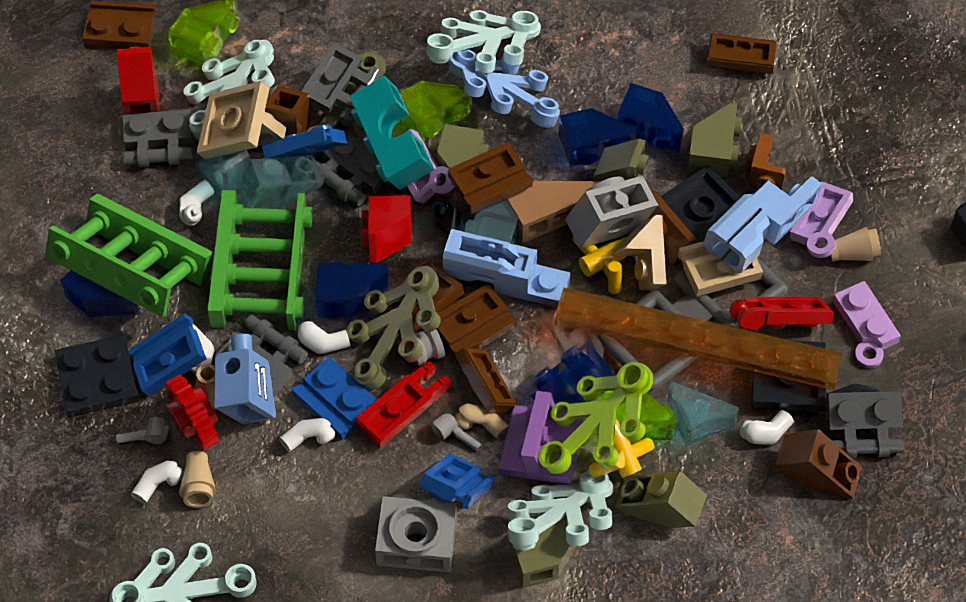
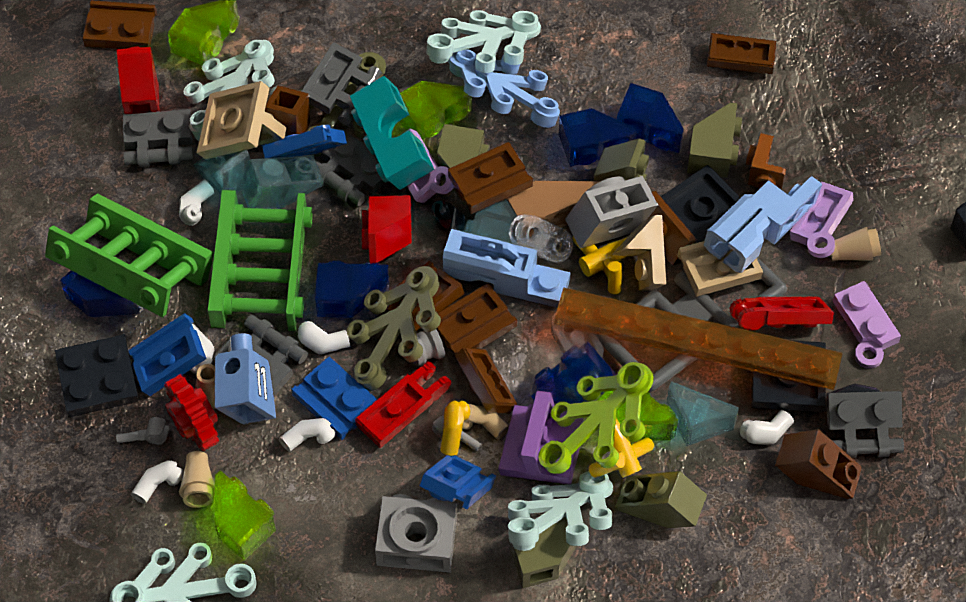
none -> clear neon green slope [215,470,276,561]
none -> yellow arm [440,400,471,456]
none -> clear plate [509,214,573,263]

